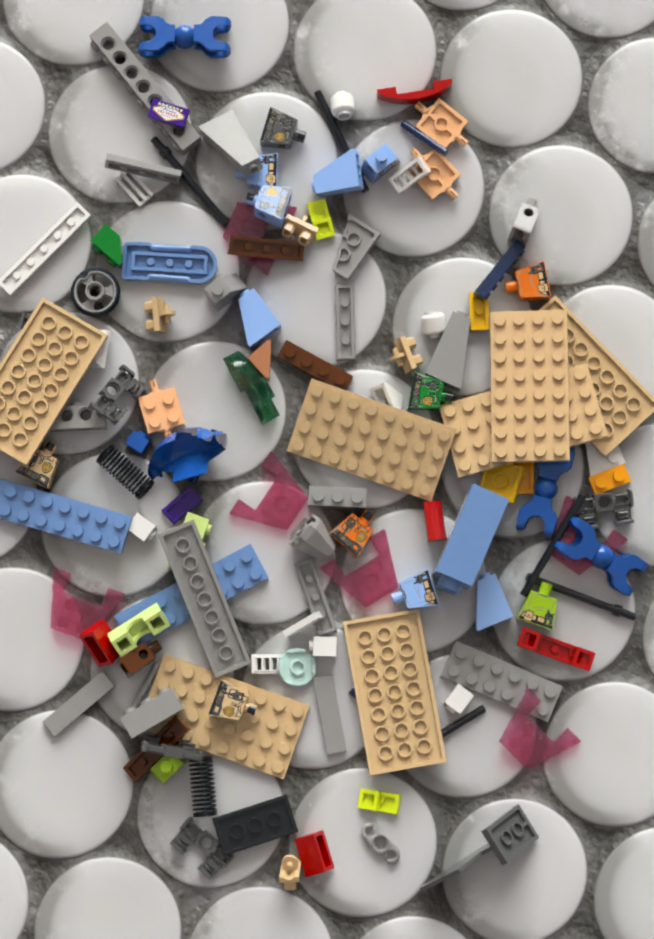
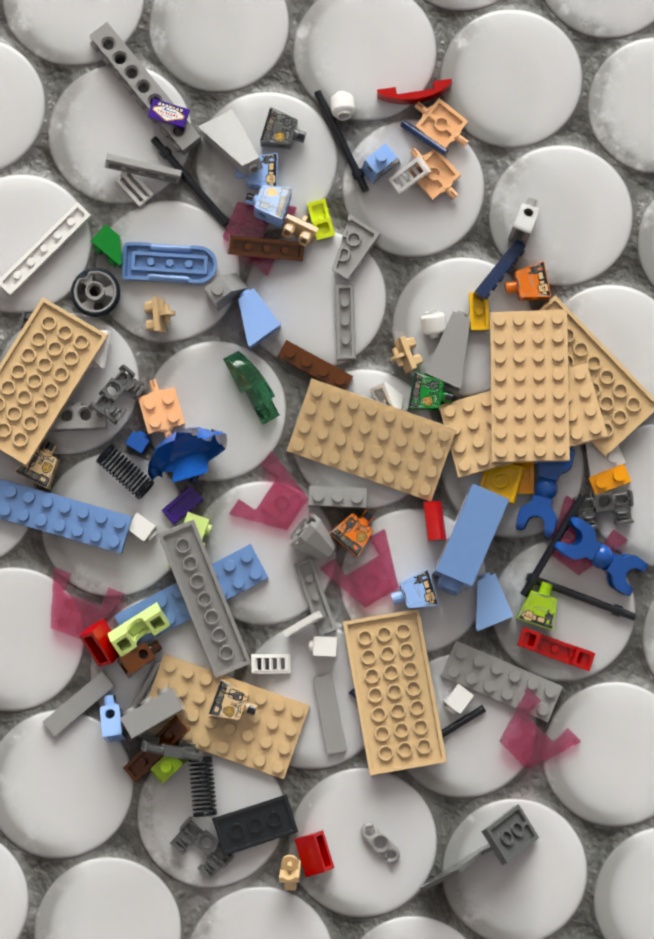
blue piece [138,16,231,58] -> none
nougat slope [247,340,272,381] -> none
light aqua tile [278,648,317,687] -> none
light blue slope [312,149,364,197] -> none
neon yellow slope [357,788,401,814] -> none
none -> light blue torso [100,695,126,742]

